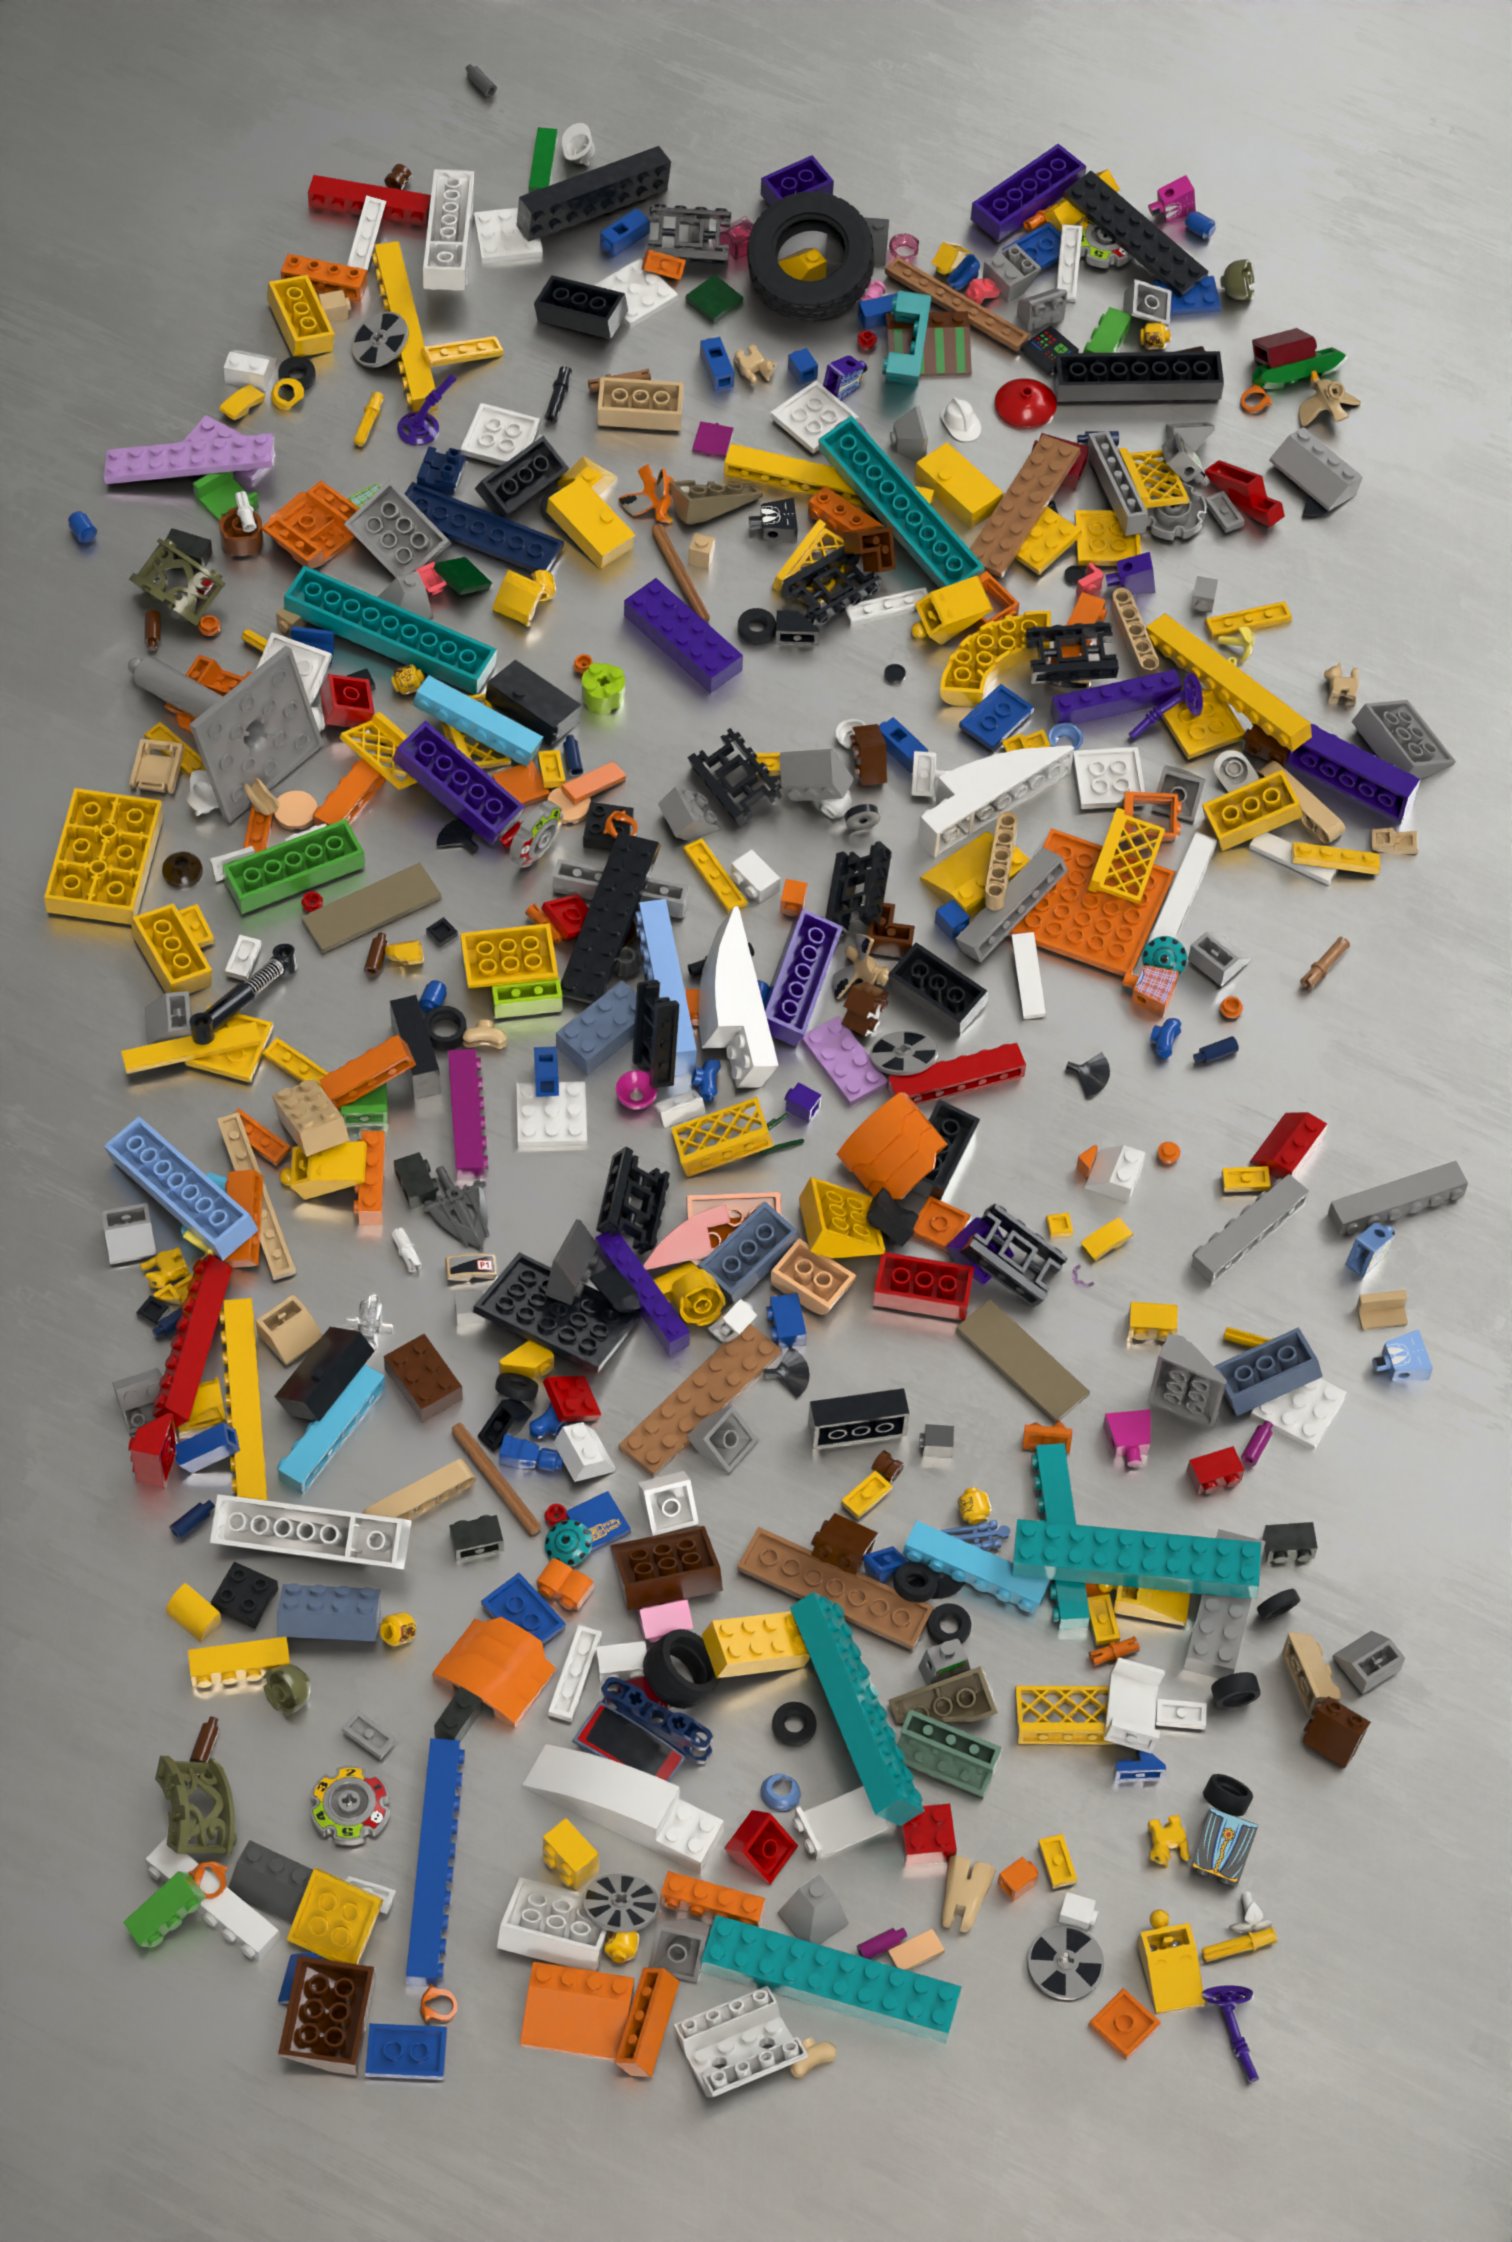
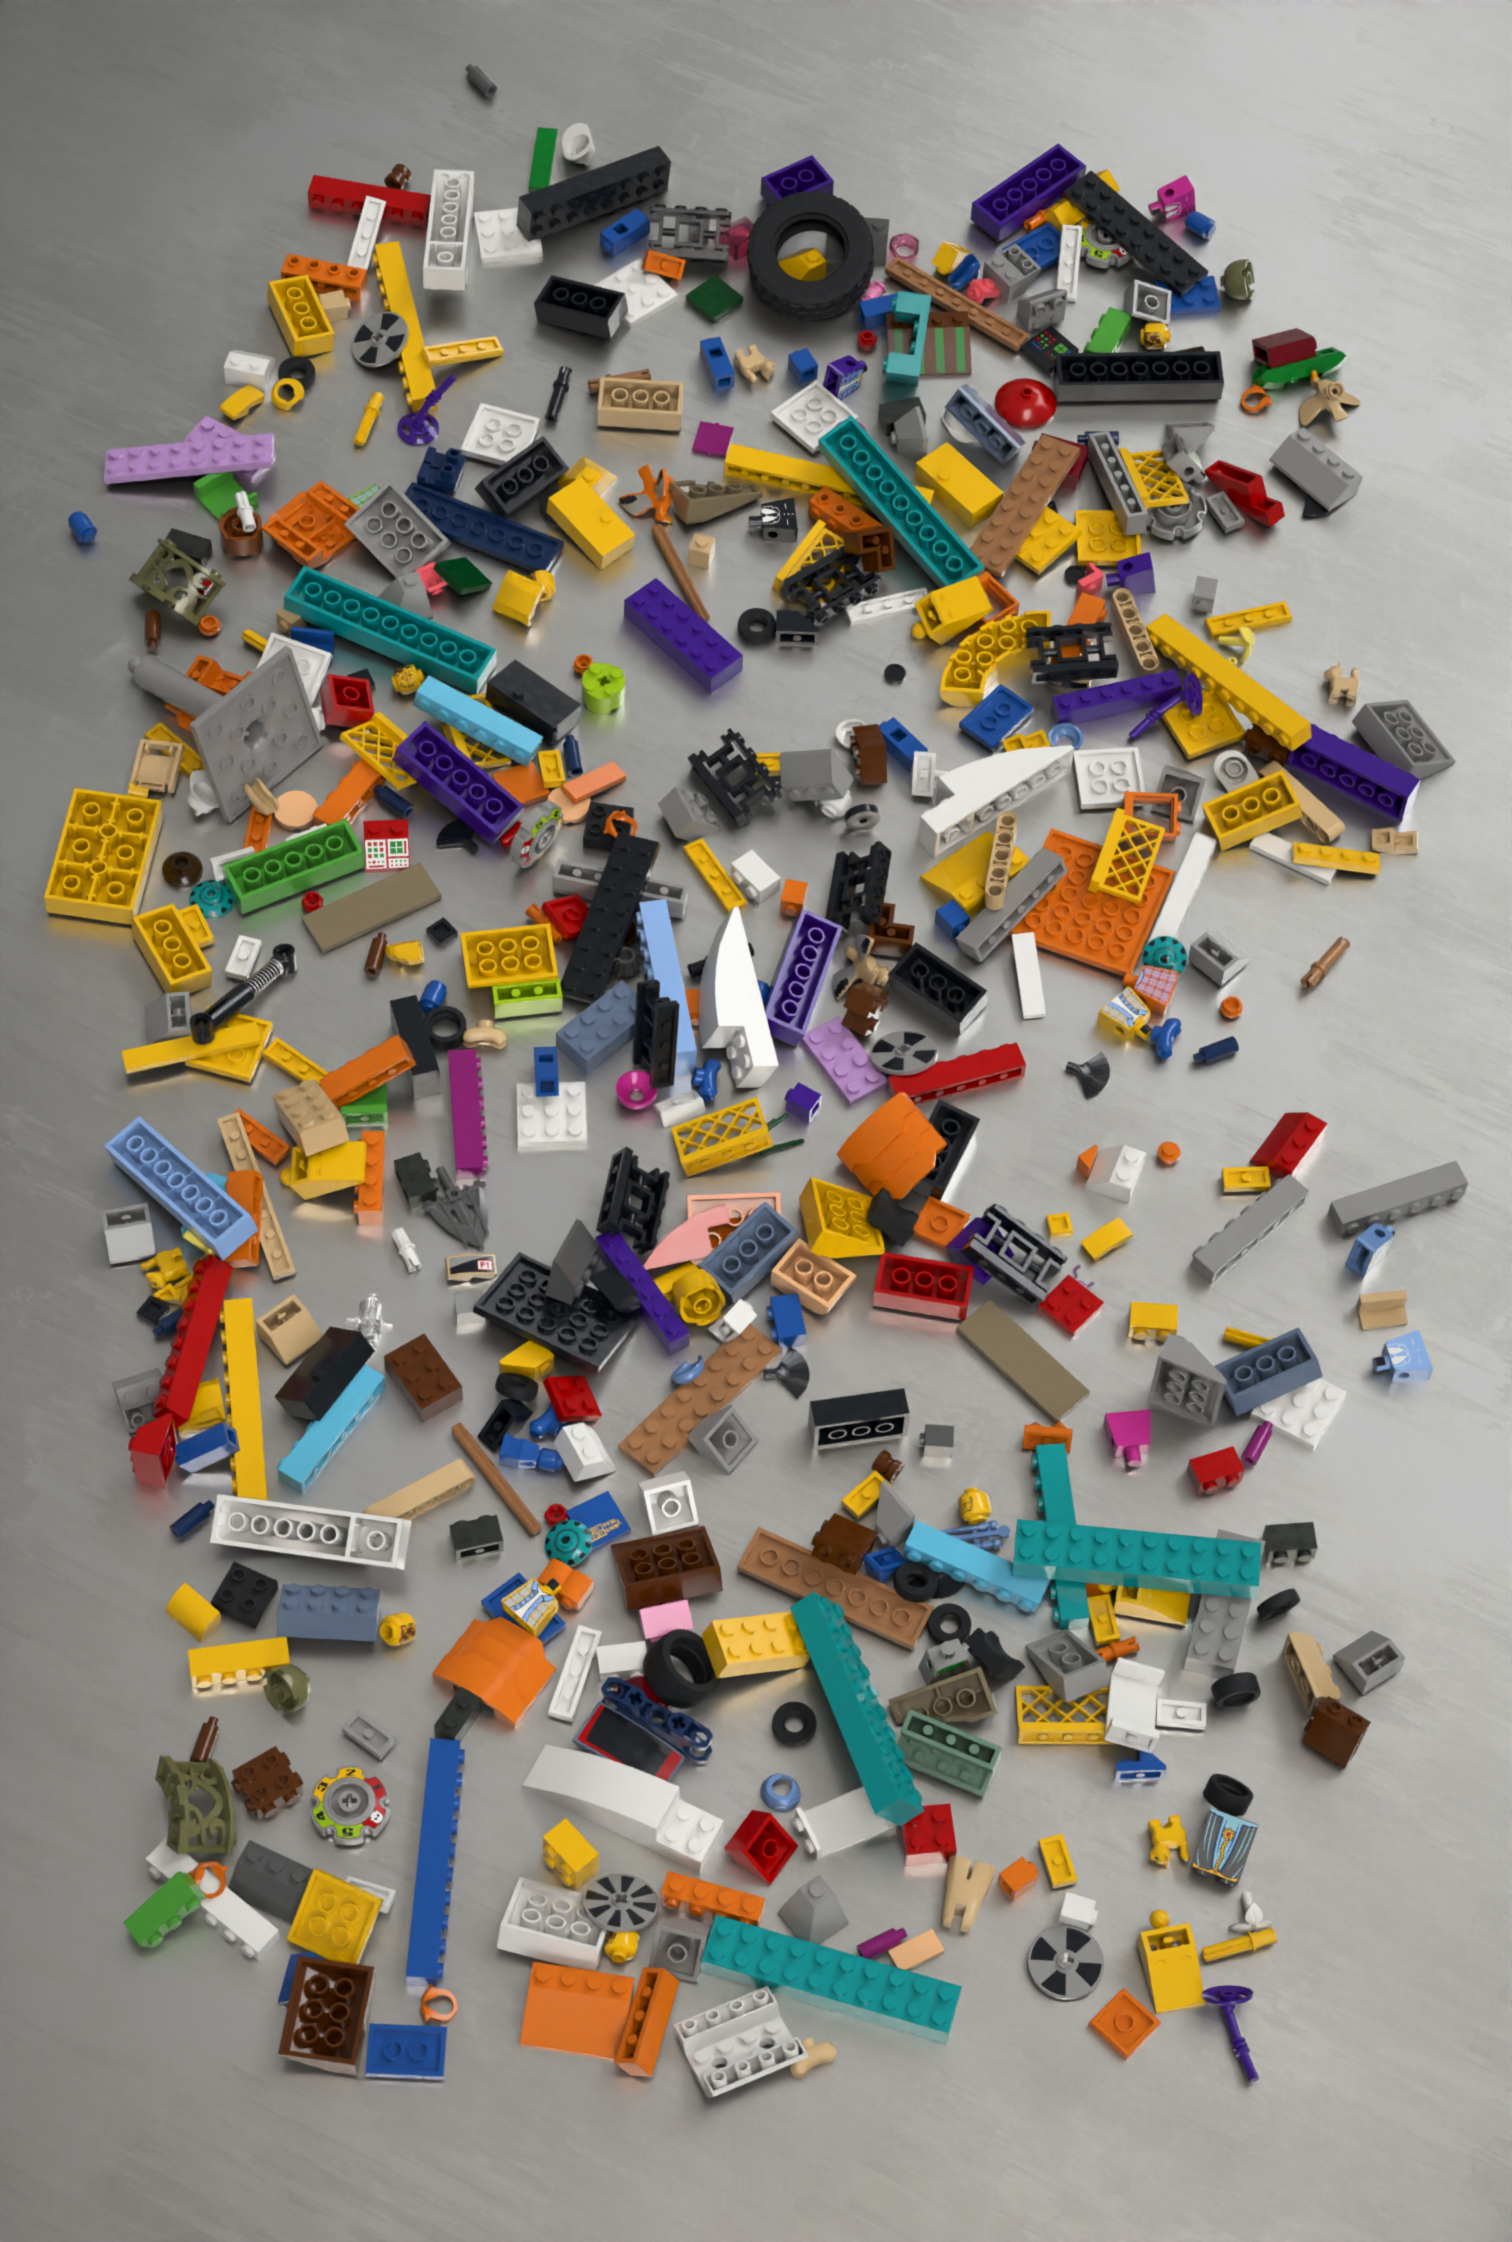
none -> yellow piece [127,782,149,798]
none -> teal dish [189,880,234,918]
none -> reddish brown brick [231,1746,303,1820]
none -> slope [363,819,410,873]
none -> dark blue cylinder [373,784,414,818]
none -> torso [501,1578,562,1638]
none -> medium blue piece [670,1355,704,1385]
none -> light grey slope [875,1480,915,1548]
none -> pearl dark grey brick [878,396,926,437]
none -> sand blue slope [945,384,1026,466]
none -> black brick [964,1628,1025,1680]
none -> light grey slope [1025,1628,1108,1703]
none -> red plate [1038,1274,1104,1337]
none -> torso [1097,986,1153,1041]

